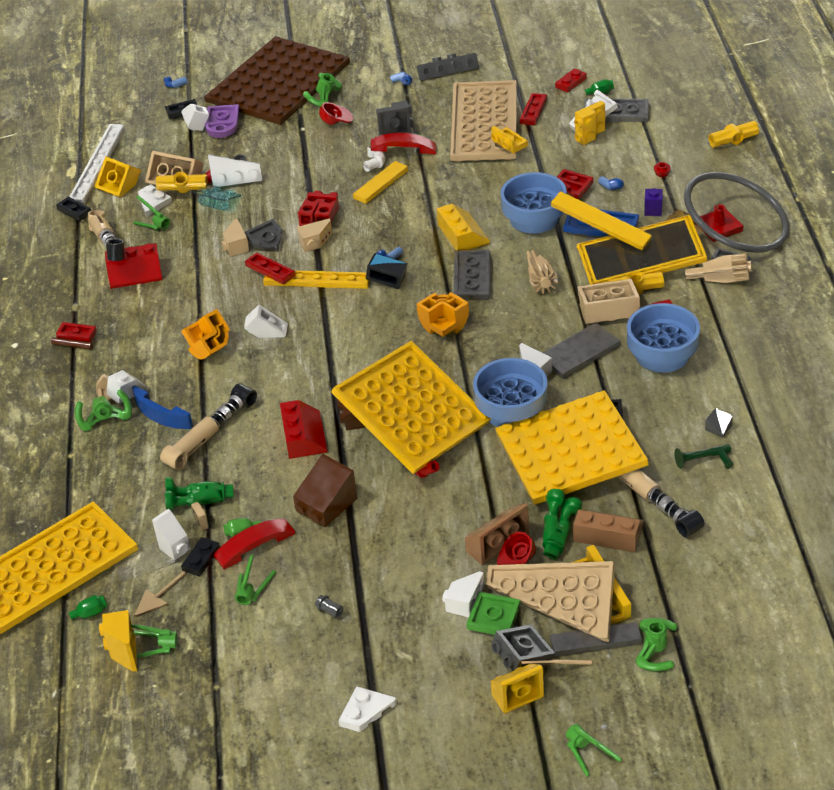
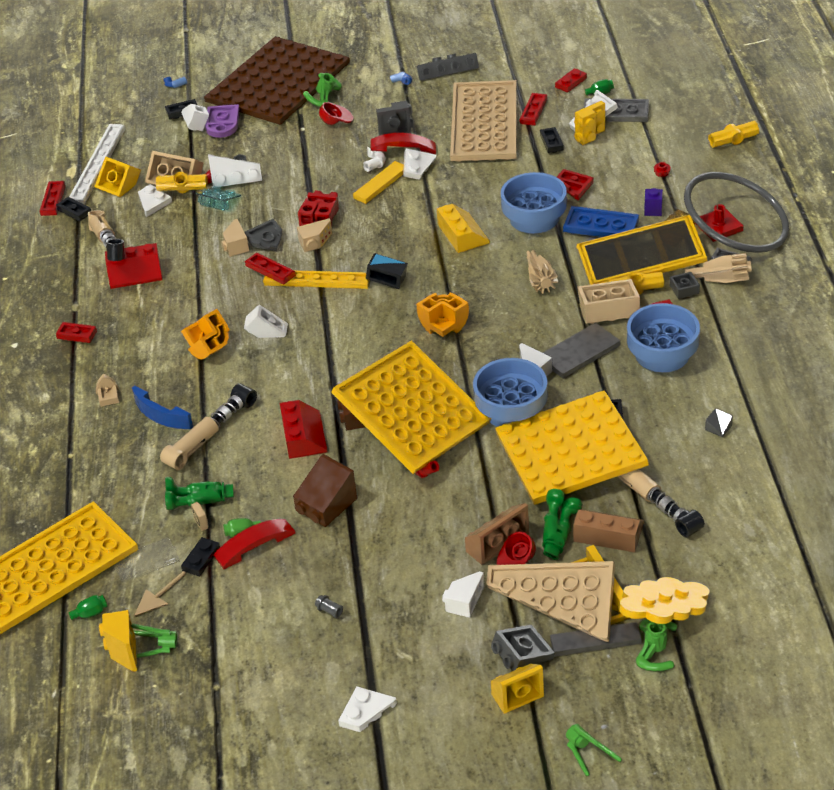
reddish brown piece [51,337,93,350] -> none
bright green piece [75,389,132,431] -> none
white slope [107,370,148,404] -> none
bright green plant [133,195,170,231] -> none
white slope [152,509,190,561] -> none
bright green plant [234,555,276,605] -> none
medium blue arm [377,247,403,259] -> none
flat silver tile [454,250,490,300] -> none
bright green plate [467,592,521,635] -> none
yellow bracket [491,126,528,154] -> none
tan piece [521,660,593,666] -> none
yellow tile [551,191,652,250] -> none
arm [598,176,624,191] -> none
dark green piece [674,444,733,469] -> none
none -> red tile [39,181,66,216]
none -> white wing [403,148,436,180]
none -> black plate [540,127,564,153]
none -> yellow plate [619,577,709,624]
none -> dark grey piece [670,272,700,299]

